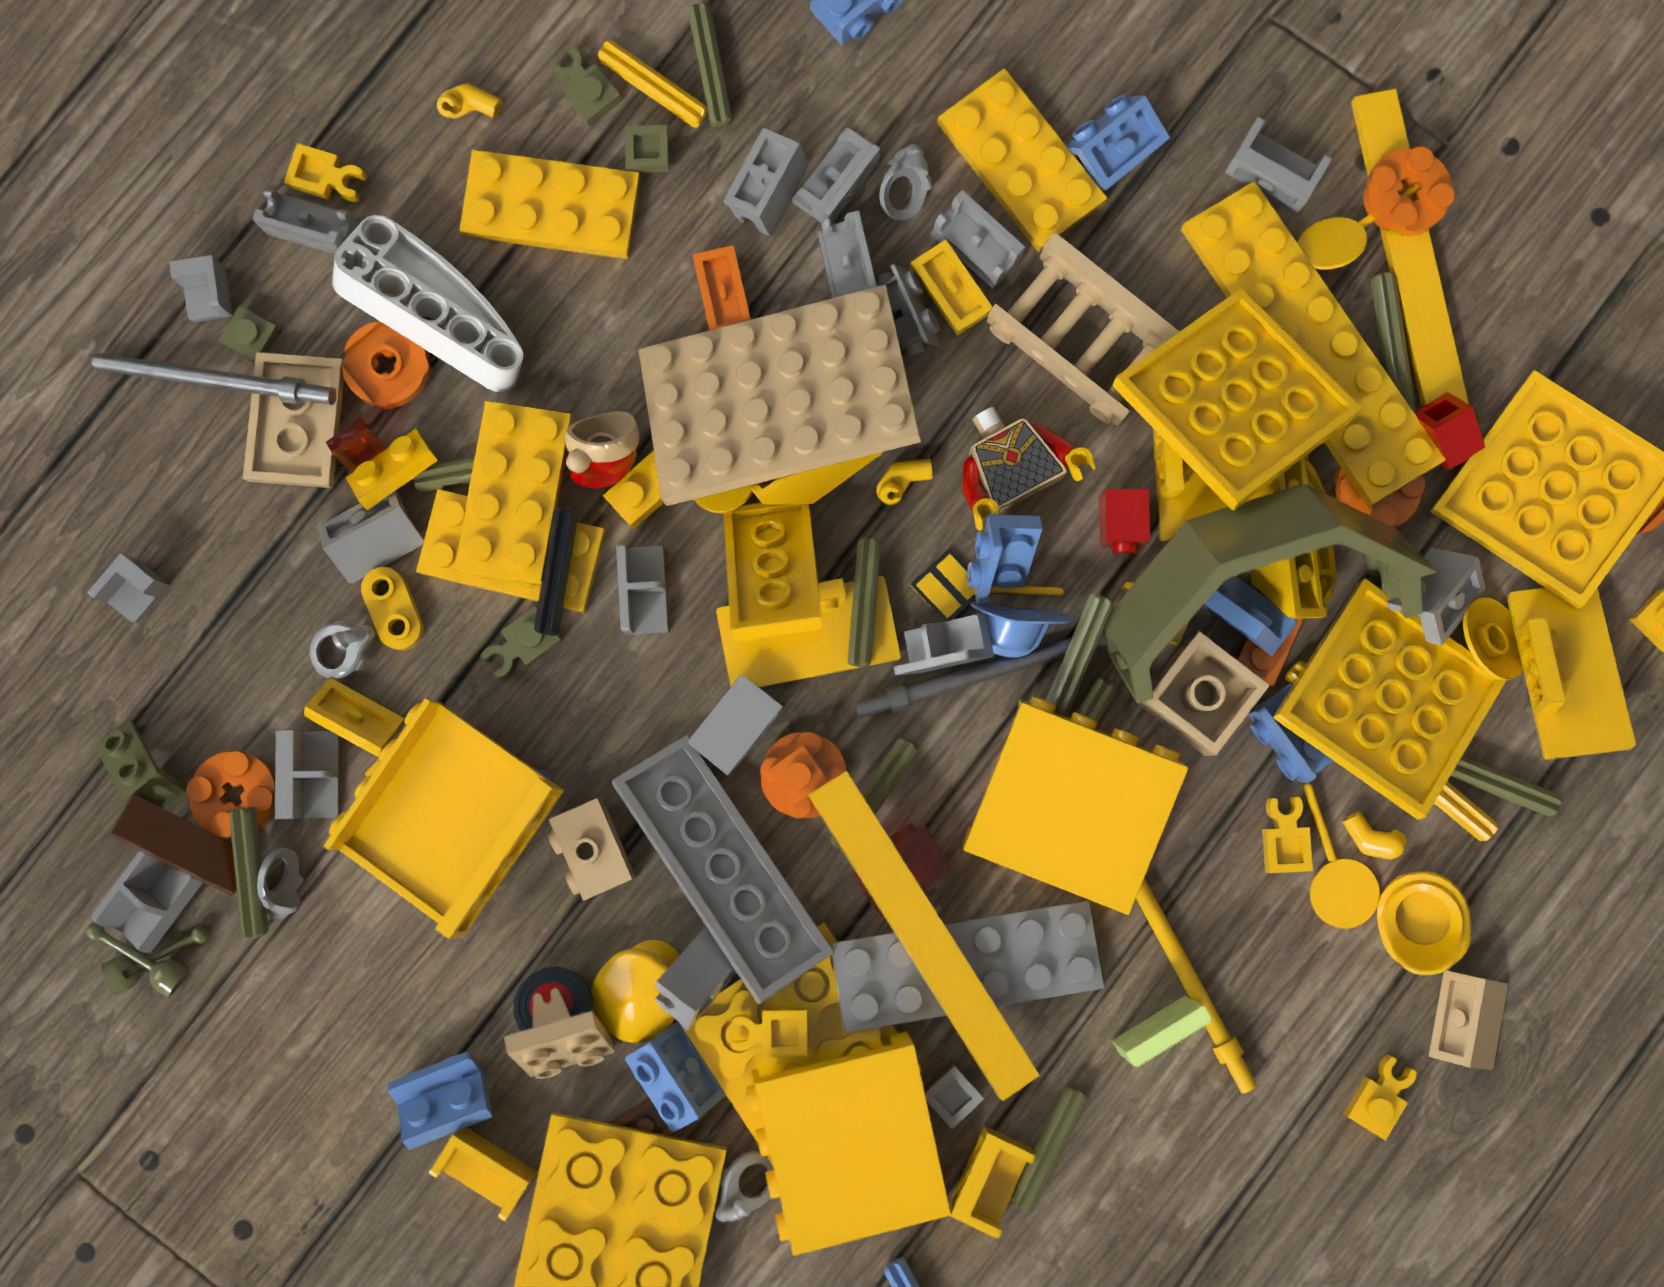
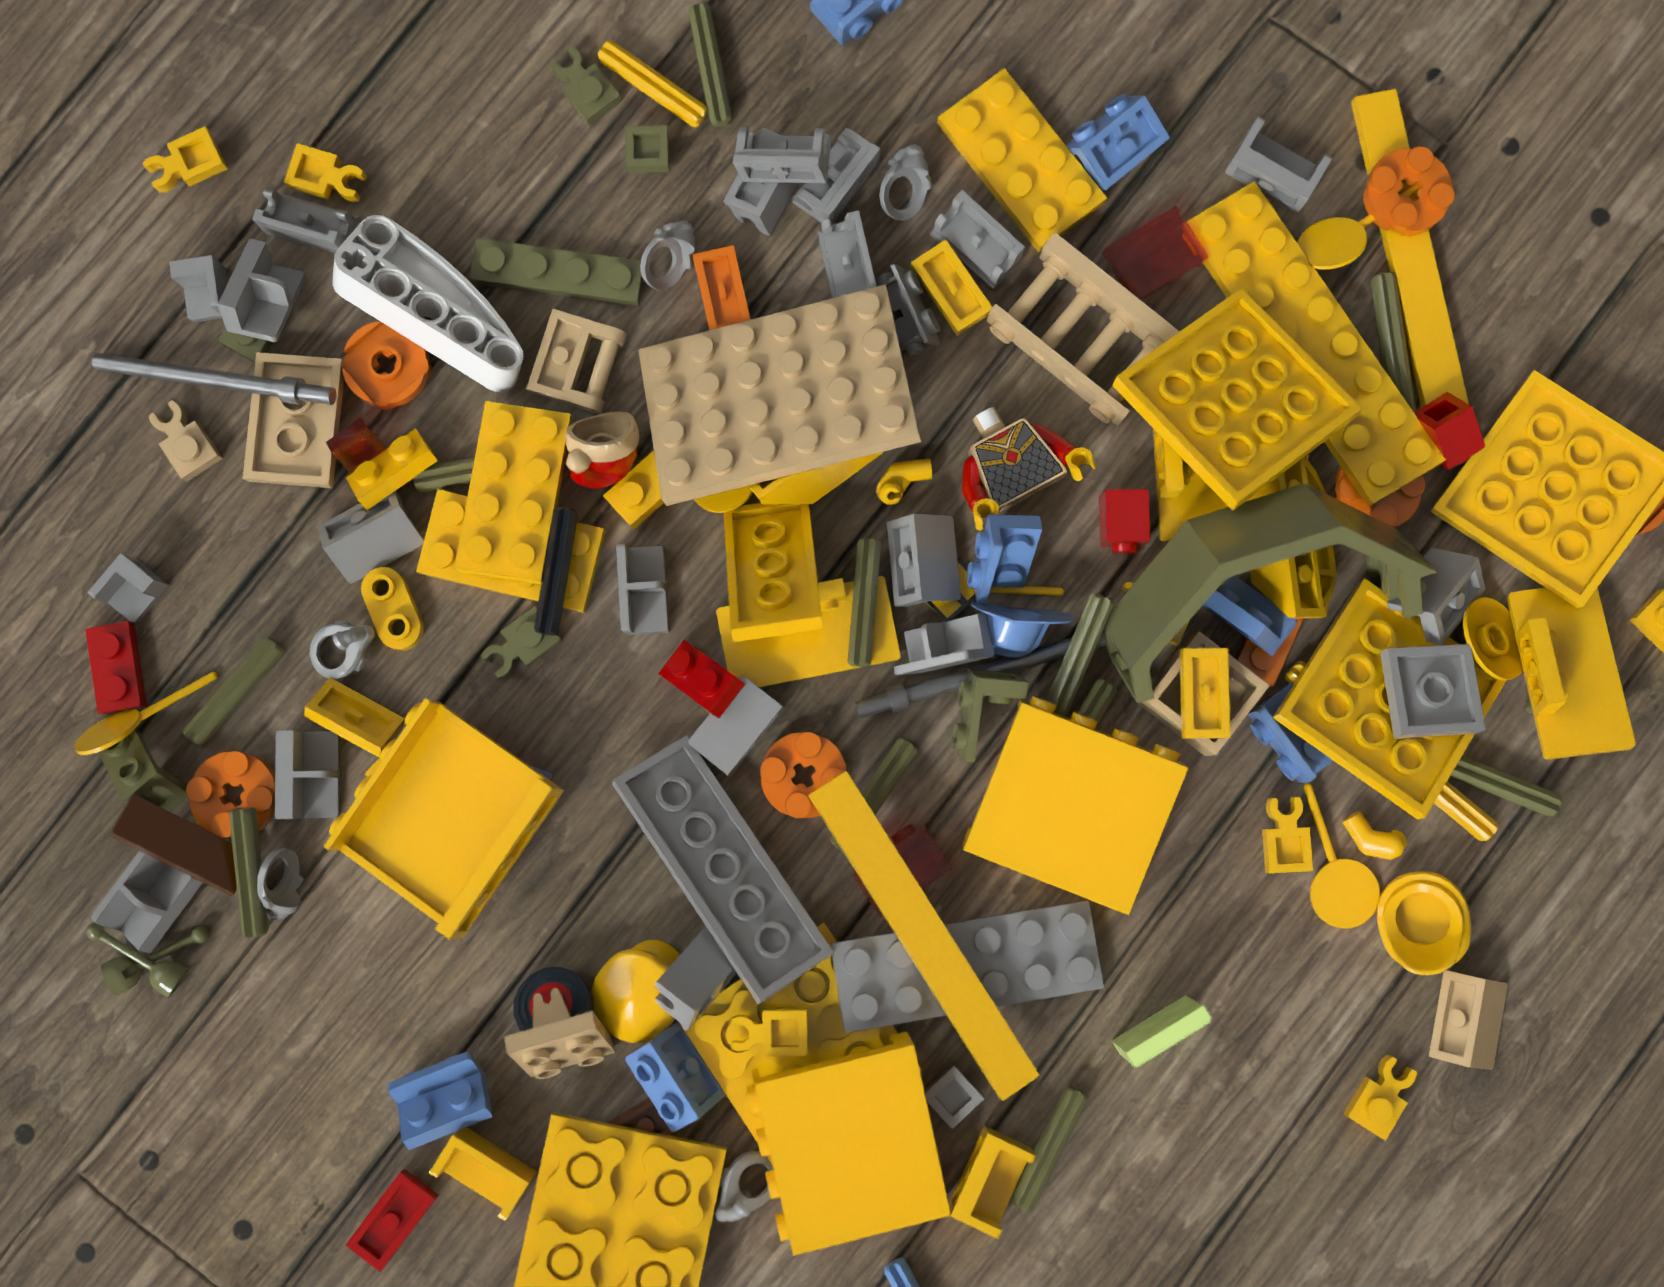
yellow arm [437,83,503,119] -> none
yellow plate [459,150,641,259] -> none
tan brick [547,798,637,901] -> none
orange plate [768,745,829,806] -> none
yellow bar [1136,878,1257,1094] -> none
none -> yellow piece [74,672,218,755]
none -> red plate [85,621,147,715]
none -> yellow plate [143,126,228,193]
none -> tan plate [149,400,223,482]
none -> olive axle [183,637,284,745]
none -> light grey panel [218,239,305,342]
none -> red plate [345,1169,439,1272]
none -> olive plate [469,238,643,307]
none -> tan plate [526,309,627,415]
none -> light grey piece [640,220,696,290]
none -> red plate [658,640,745,719]
none -> light grey hinge [733,127,831,184]
none -> light grey panel [887,514,961,607]
none -> olive bracket [952,669,1029,763]
none -> clear red plate [1102,206,1209,301]
none -> yellow plate [1180,648,1230,739]
none -> light grey plate [1380,644,1486,739]

